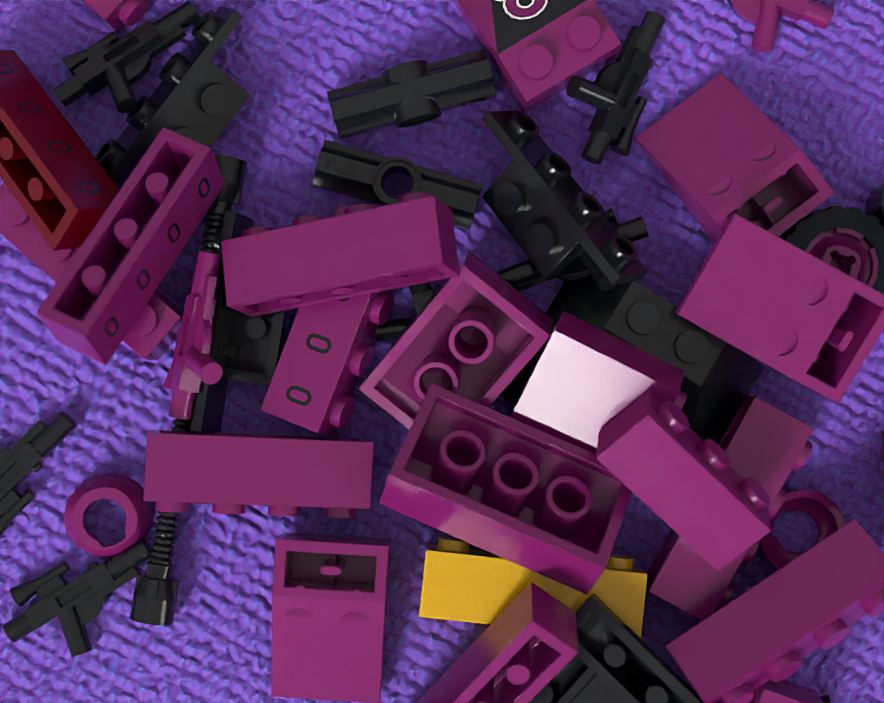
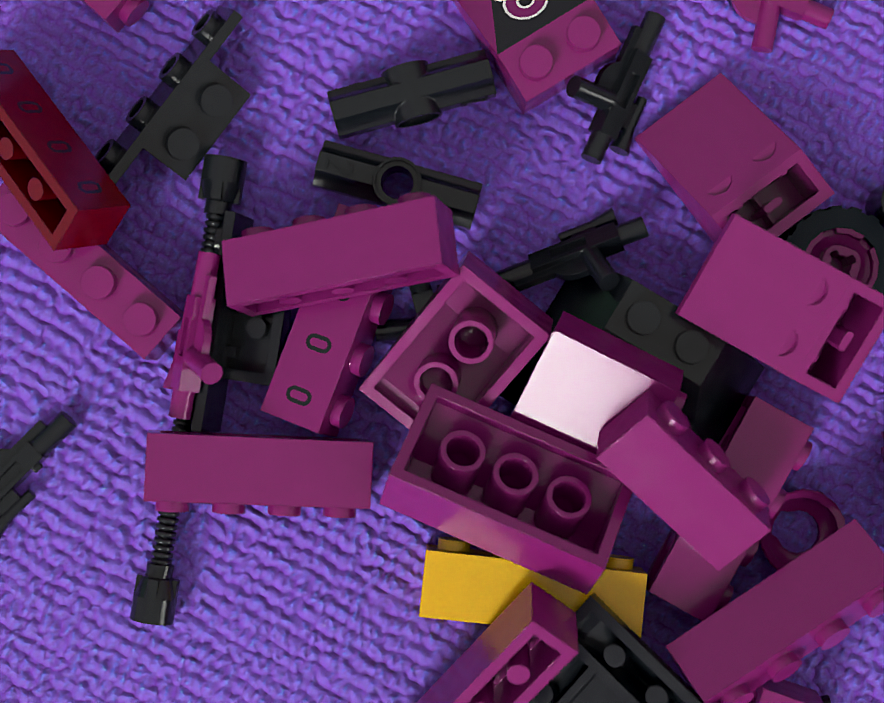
black piece [3,538,154,657] -> none
magenta brick [36,127,226,365] -> none
black piece [53,0,200,113] -> none
magenta piece [64,473,154,558] -> none
magenta slope [271,532,391,703] -> none
black bracket [482,111,648,285] -> none

